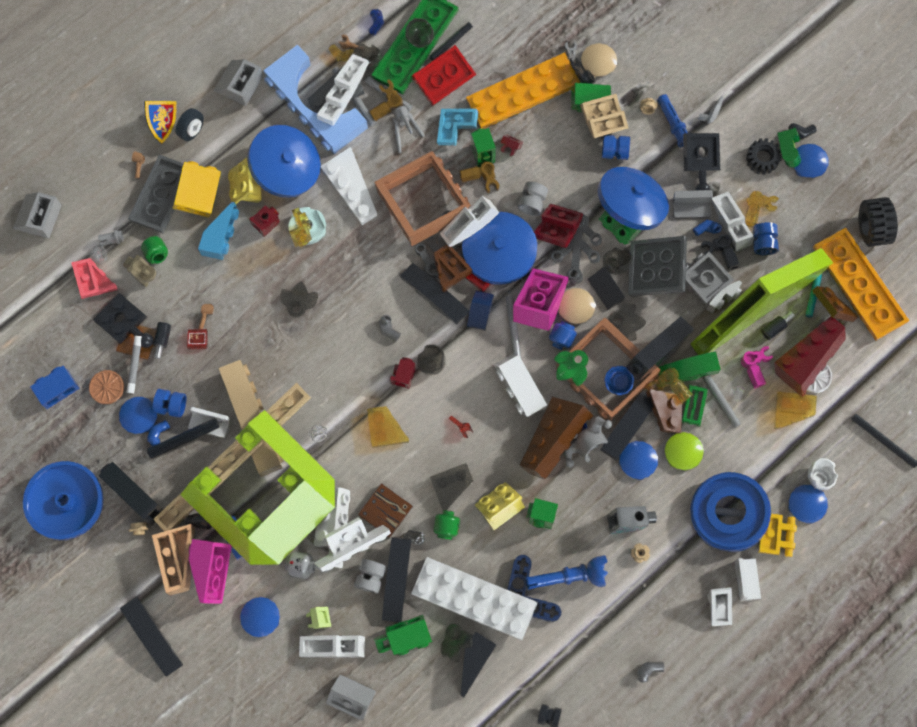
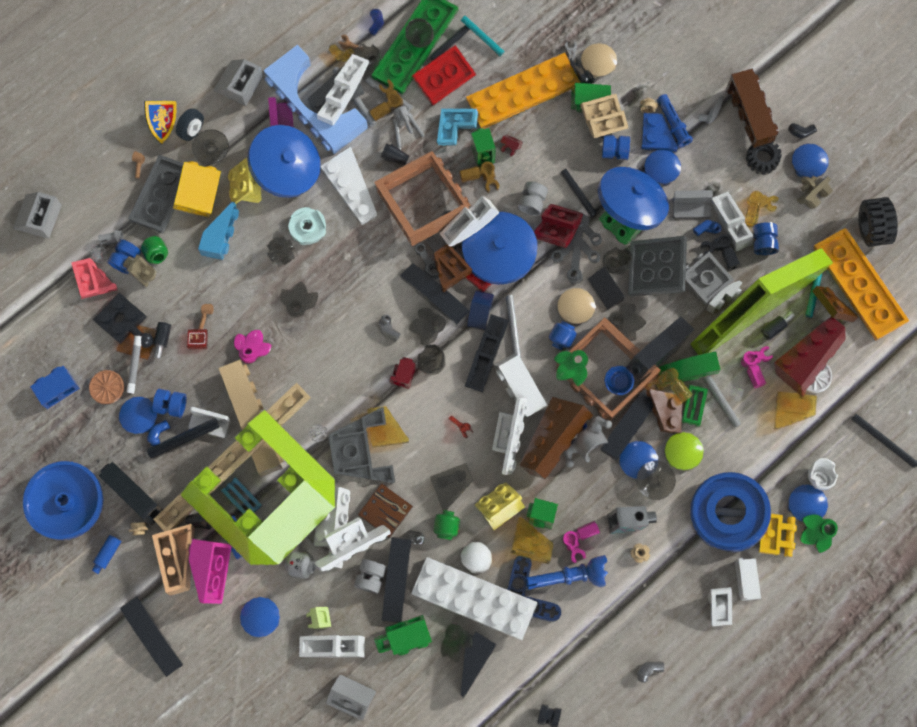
dark red brick [249,205,280,237] -> none
clear yellow bracket [289,207,312,247] -> none
dark pink slope [513,268,569,331] -> none
black plate [683,133,720,191] -> none
green leg [778,128,801,168] -> none
none -> blue cylinder [92,534,122,574]
none -> blue wheel [107,239,141,274]
none -> clear smoke dish [192,129,229,164]
none -> dark azure tile [221,477,262,514]
none -> dark pink plate [234,330,271,364]
none -> clear smoke brick [267,236,295,268]
none -> magenta panel [268,97,294,128]
none -> dark grey wing [329,407,395,483]
none -> black cone [381,143,410,165]
none -> clear smoke plate [409,308,446,346]
none -> teal bar [460,15,505,57]
none -> white hair [461,542,492,574]
none -> black slope [465,314,509,393]
none -> white bracket [492,397,528,475]
none -> clear yellow wing [511,517,553,564]
none -> black bar [560,169,597,217]
none -> dark pink bar [562,521,600,563]
none -> clear smoke dish [637,461,676,500]
none -> blue wing [641,113,678,152]
none -> blue dish [644,150,681,185]
none -> reddish brown wedge [725,68,779,148]
none -> dark tan hips [797,176,833,209]
none -> green plate [800,514,838,553]

